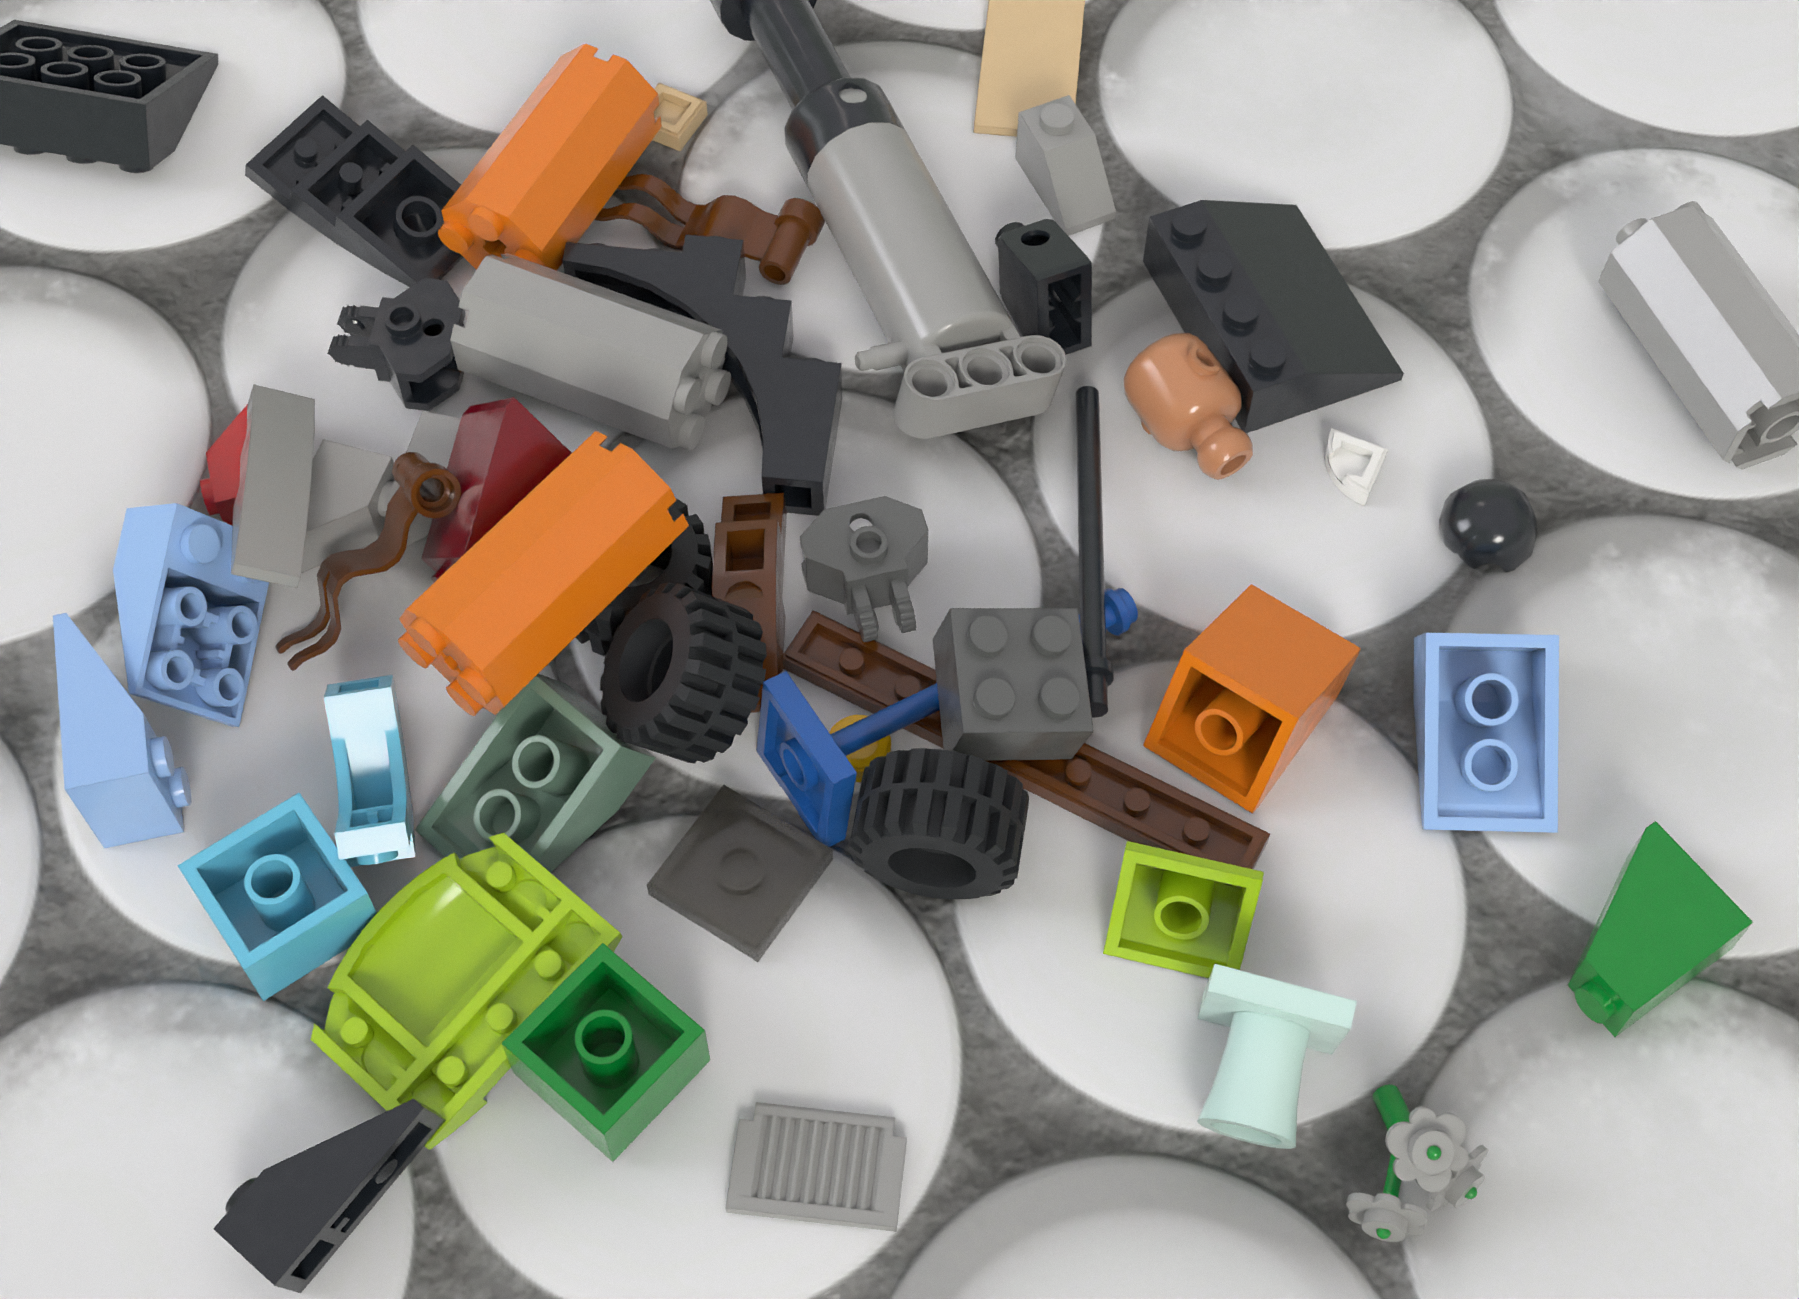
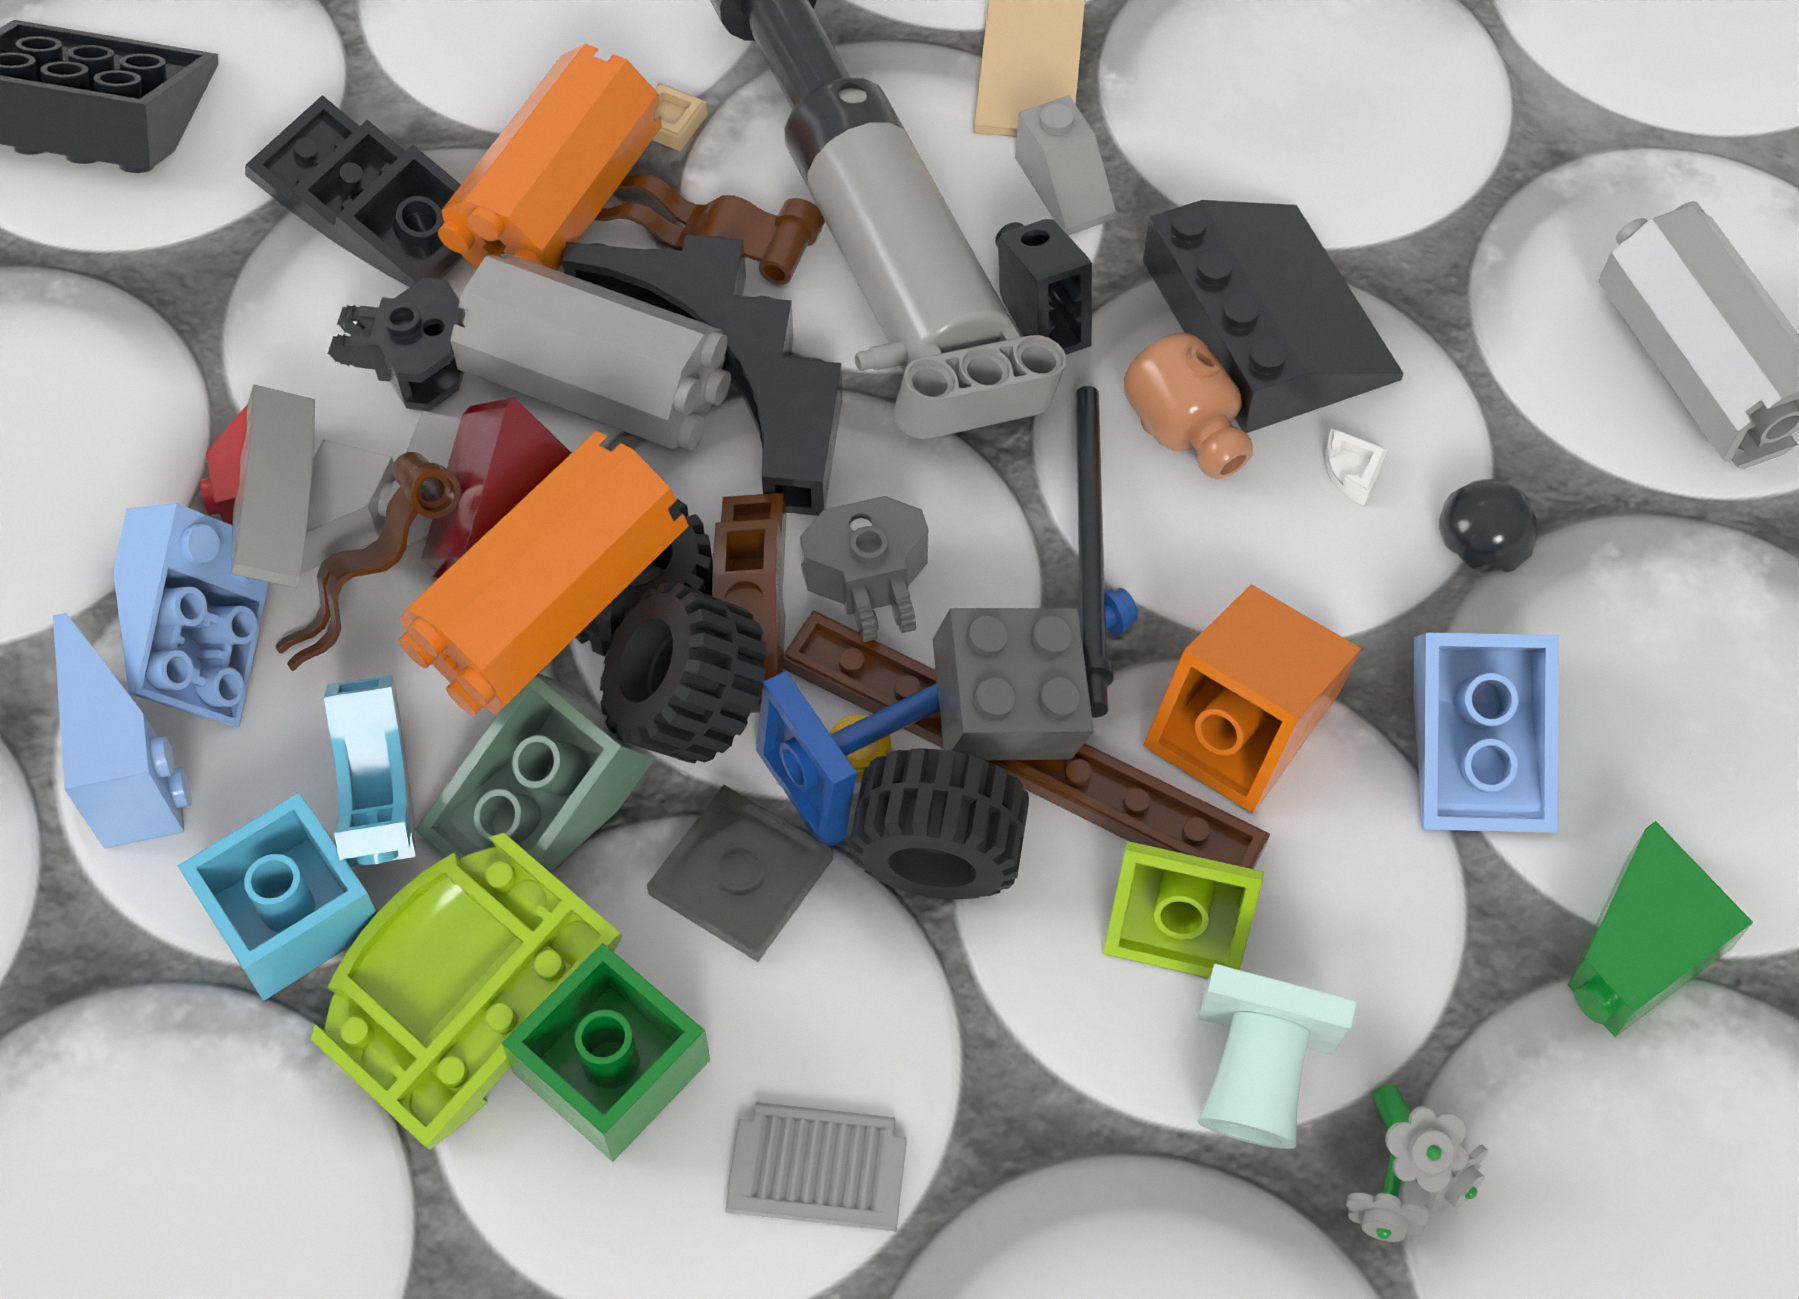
black slope [213,1099,446,1293] -> none

